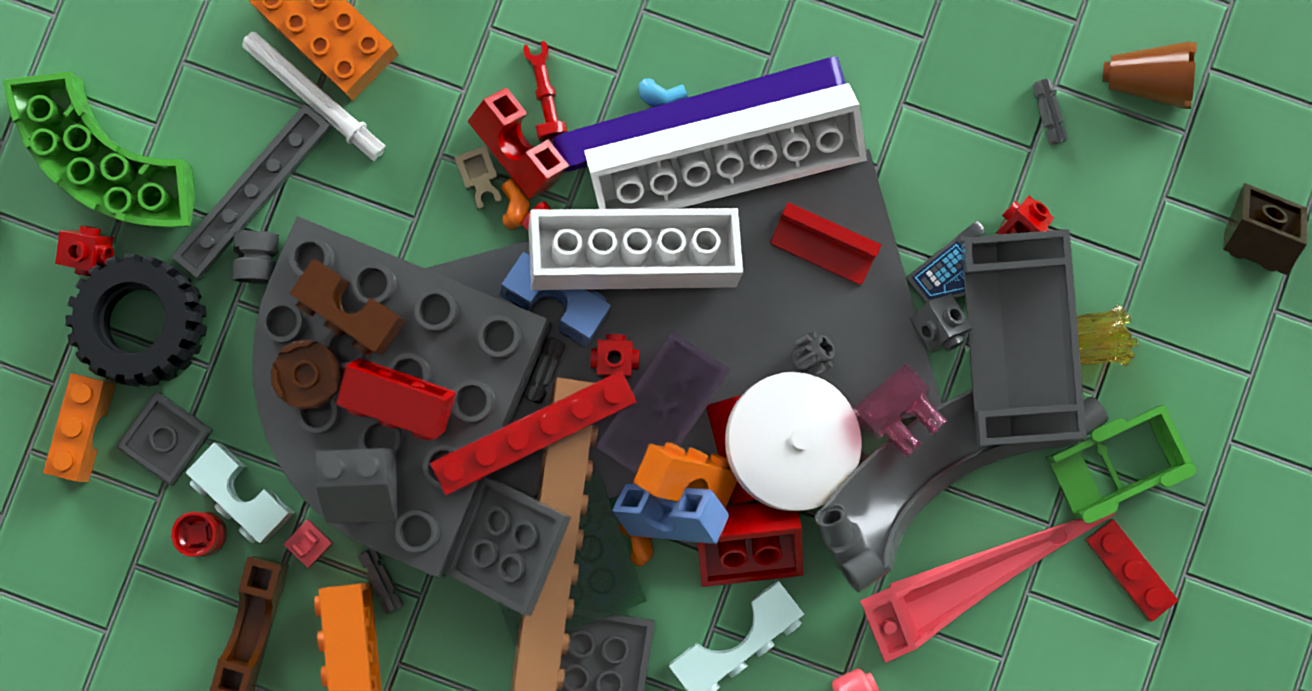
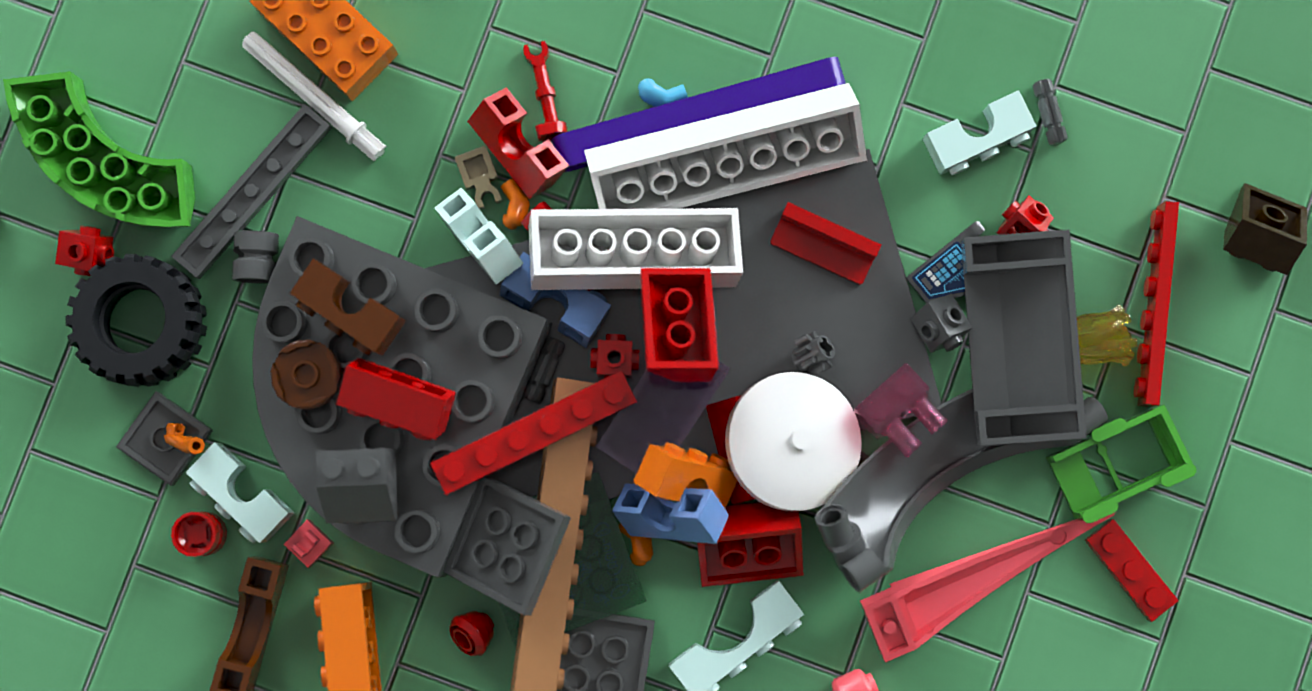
orange arch [43,373,116,482] -> none
dark grey axle [359,548,403,614] -> none
dark orange cone [1102,41,1197,109] -> none
none -> orange arm [164,423,205,454]
none -> light aqua arch [434,188,524,285]
none -> red cone [449,611,494,656]
none -> red slope [640,268,719,382]
none -> light aqua arch [923,90,1037,176]
none -> red plate [1134,201,1179,407]

